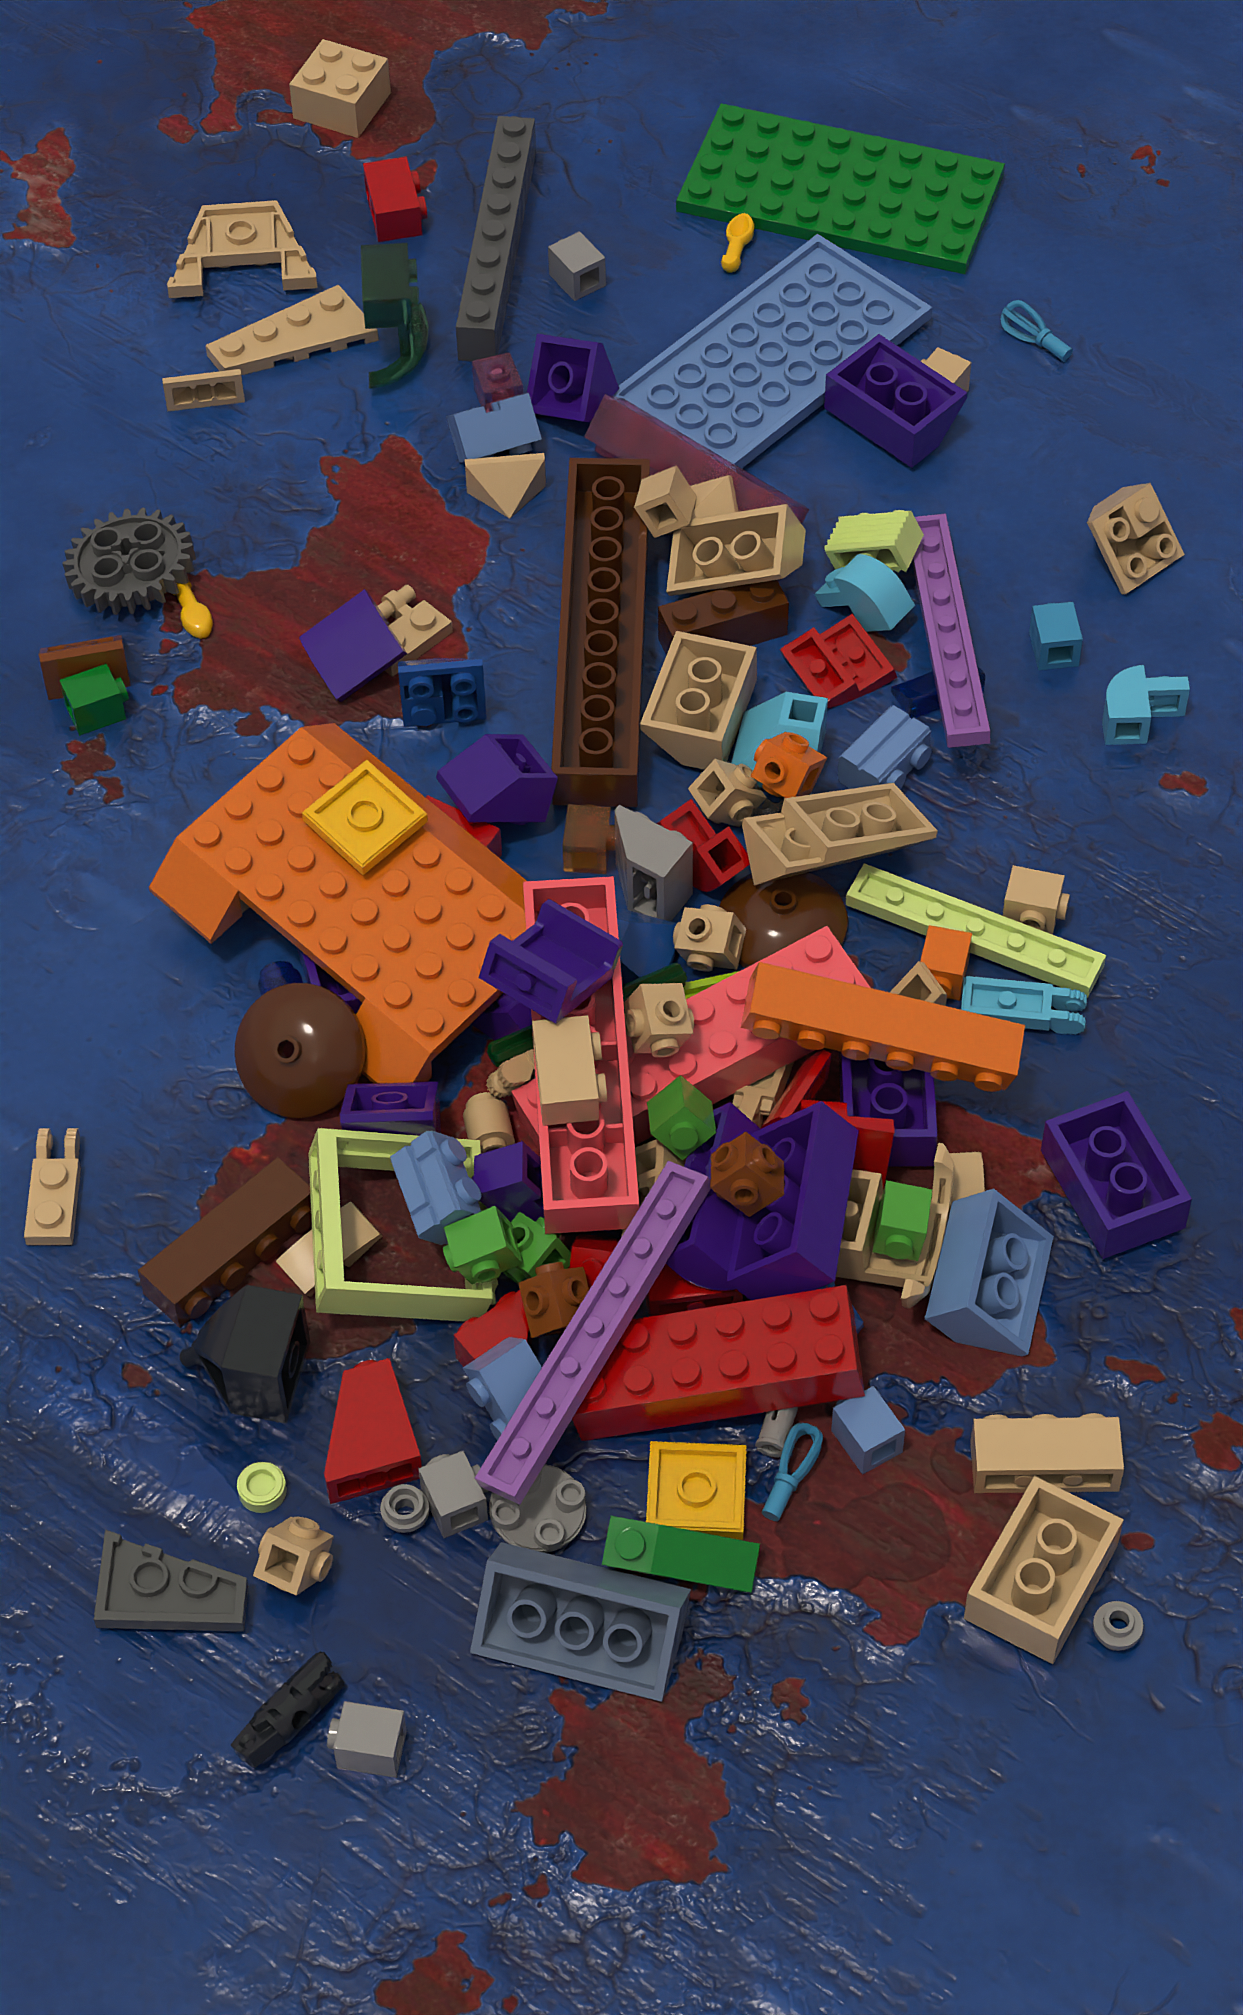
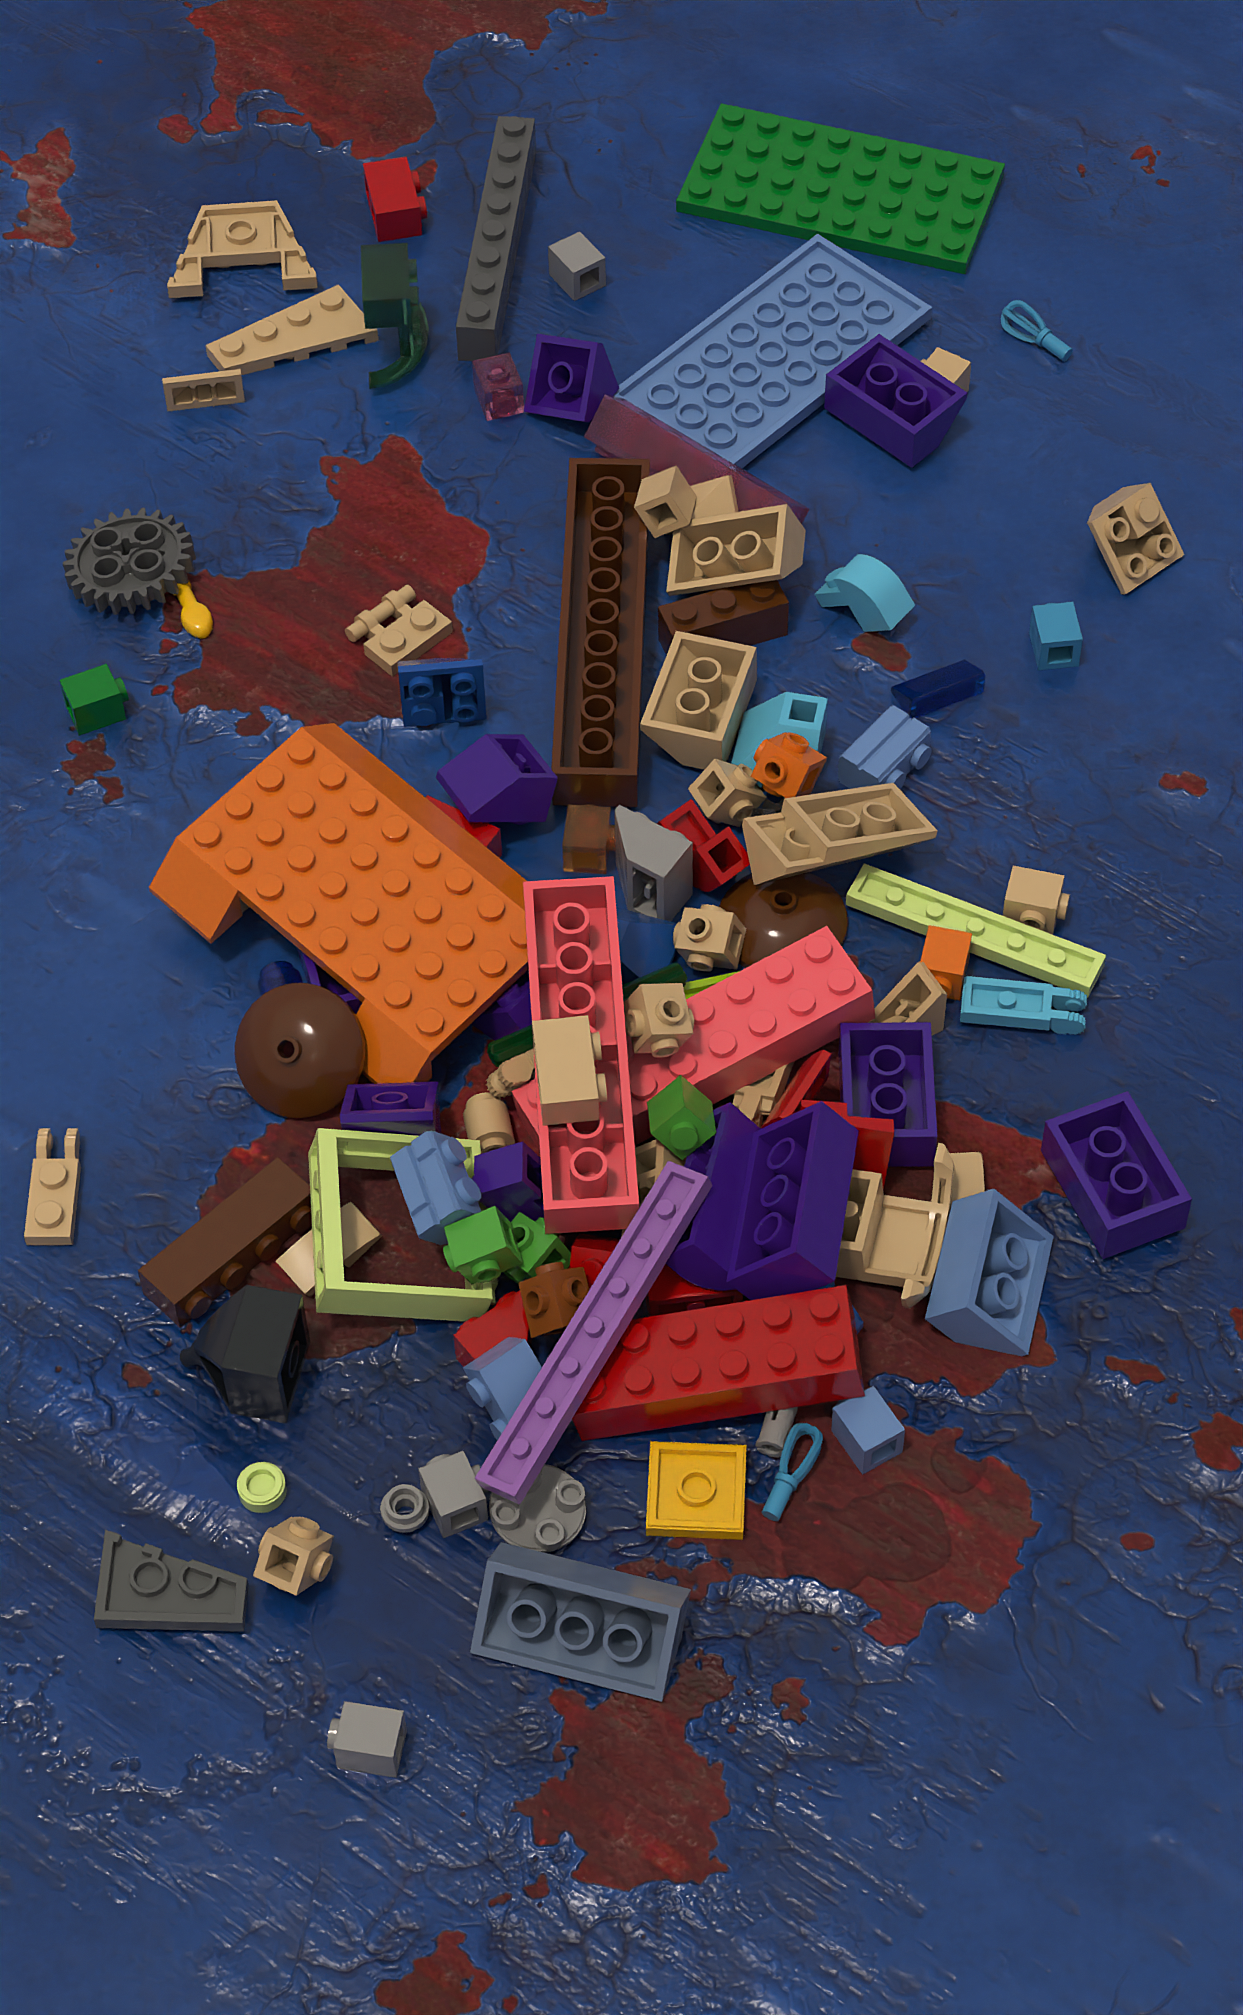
dark orange slope [39,635,131,700] -> none
black hinge [231,1651,345,1768] -> none
tan brick [289,39,391,138] -> none
dark purple slope [299,589,407,702] -> none
yellow tile [302,760,428,875] -> none
red slope [324,1358,422,1504] -> none
medium blue brick [446,393,542,462] -> none
tan slope [464,453,546,519] -> none
dark purple panel [478,899,623,1024] -> none
green slope [602,1516,761,1593] -> none
dark orange brick [710,1132,784,1217] -> none
yellow piece [721,213,755,273] -> none
orange brick [741,962,1025,1092] -> none
red slope [780,613,897,708] -> none
yellowish green brick [825,510,924,573] -> none
bright green brick [872,1180,932,1261] -> none
medium lavender plate [912,514,990,748] -> none
tan brick [964,1476,1124,1664] -> none
tan brick [970,1413,1124,1493] -> none
light grey plate [1093,1601,1143,1651] -> none
medium azure brick [1102,665,1190,745] -> none

